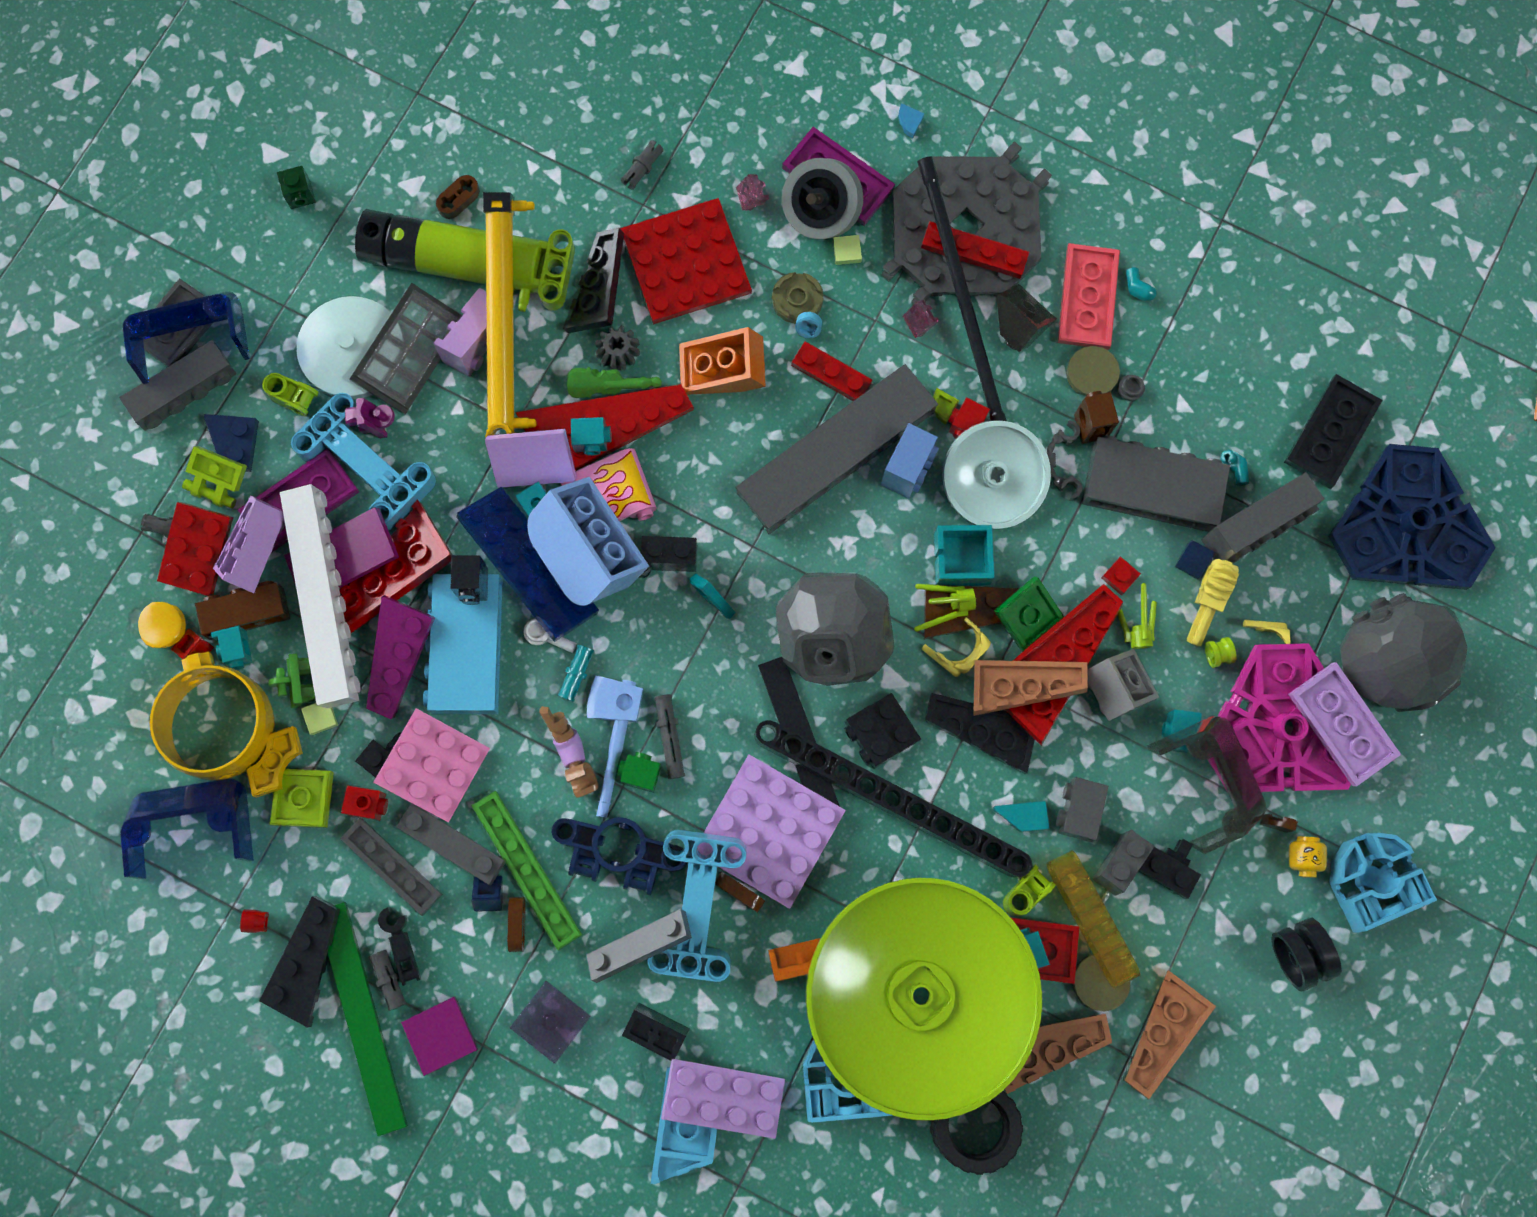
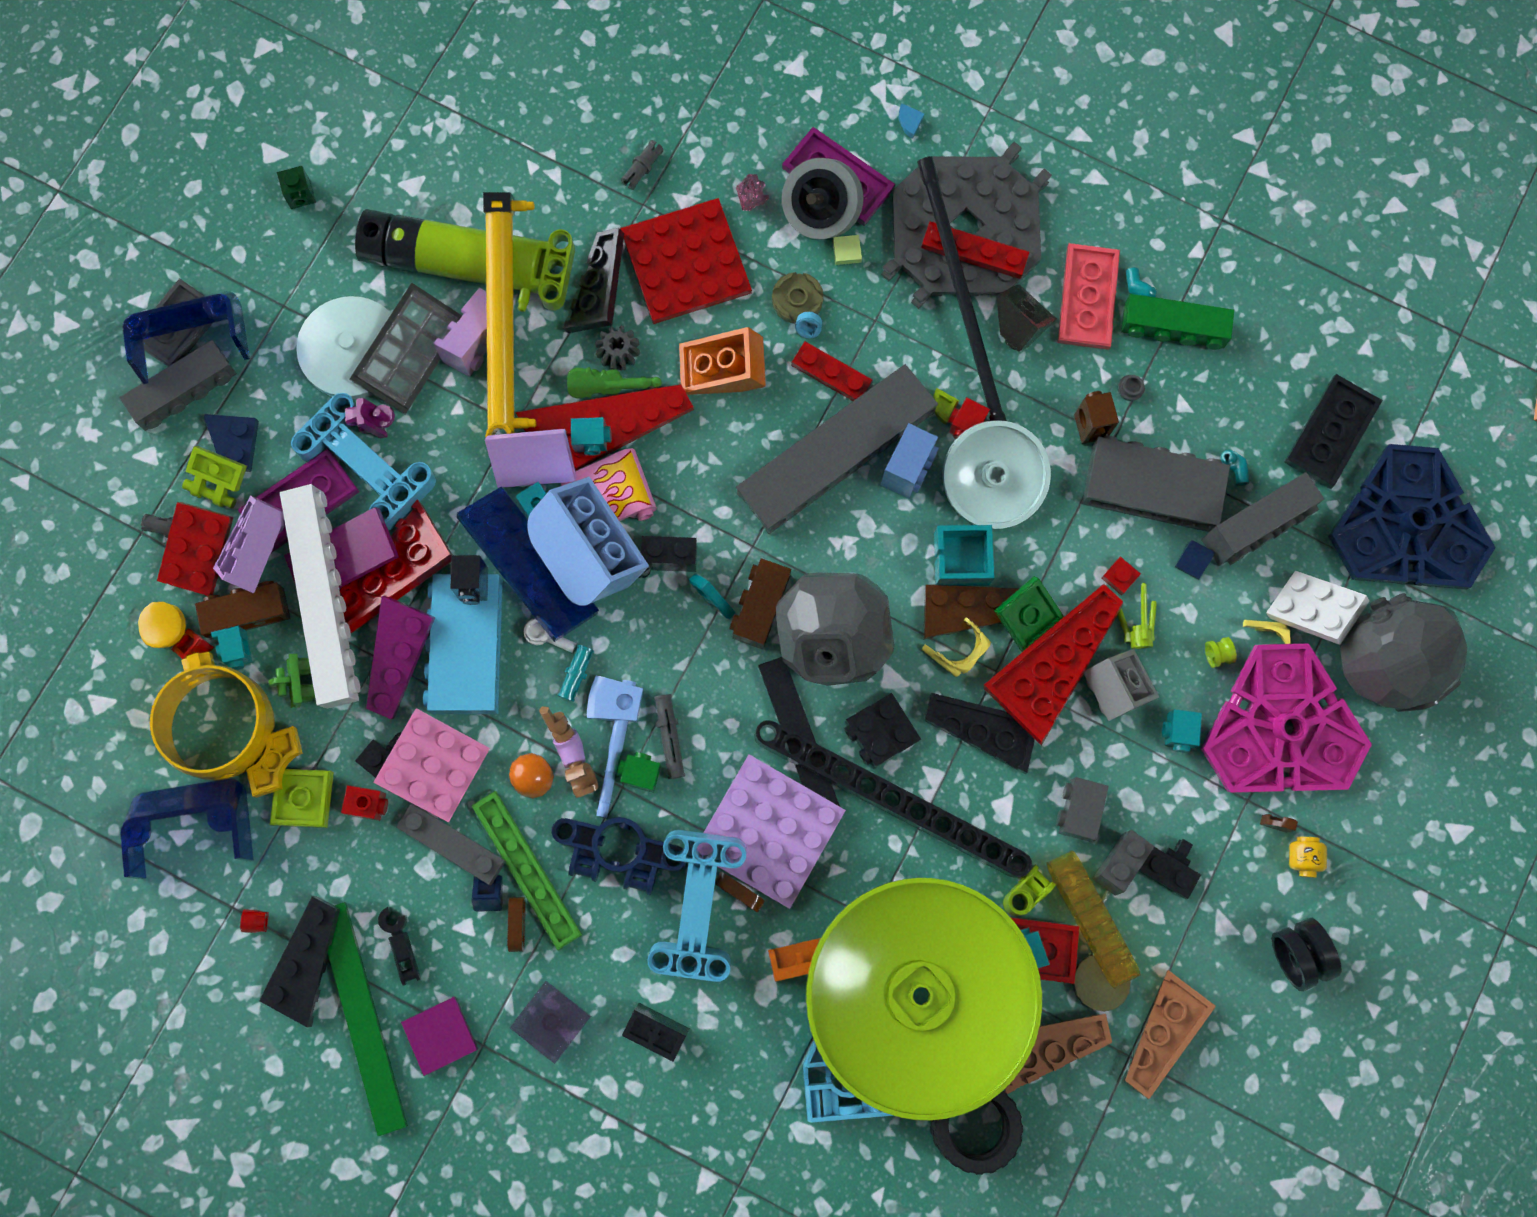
lime piece [262,373,319,417] -> none
yellowish green tile [301,703,338,735] -> none
dark grey plate [340,818,443,916] -> none
dark grey pin [368,950,407,1011] -> none
reddish brown beam [436,175,480,219] -> none
plate [587,909,692,983] -> none
medium azure wing [651,1067,717,1184] -> none
lavender plate [661,1059,785,1139] -> none
clear pink tile [903,300,939,338] -> none
lime plant [914,584,976,632] -> none
nougat wing [974,660,1088,716] -> none
teal tile [993,801,1049,832] -> none
dark grey piece [1047,420,1082,501] -> none
olive tile [1066,346,1120,397] -> none
clear smoke windscreen [1147,716,1266,854] -> none
light yellow gear [1187,559,1239,646] -> none
lavender plate [1288,662,1401,787] -> none
medium azure connector [1329,833,1437,933] -> none
none -> orange hair [509,753,554,799]
none -> reddish brown brick [729,558,792,649]
none -> green brick [1121,293,1234,350]
none -> white plate [1266,571,1369,645]

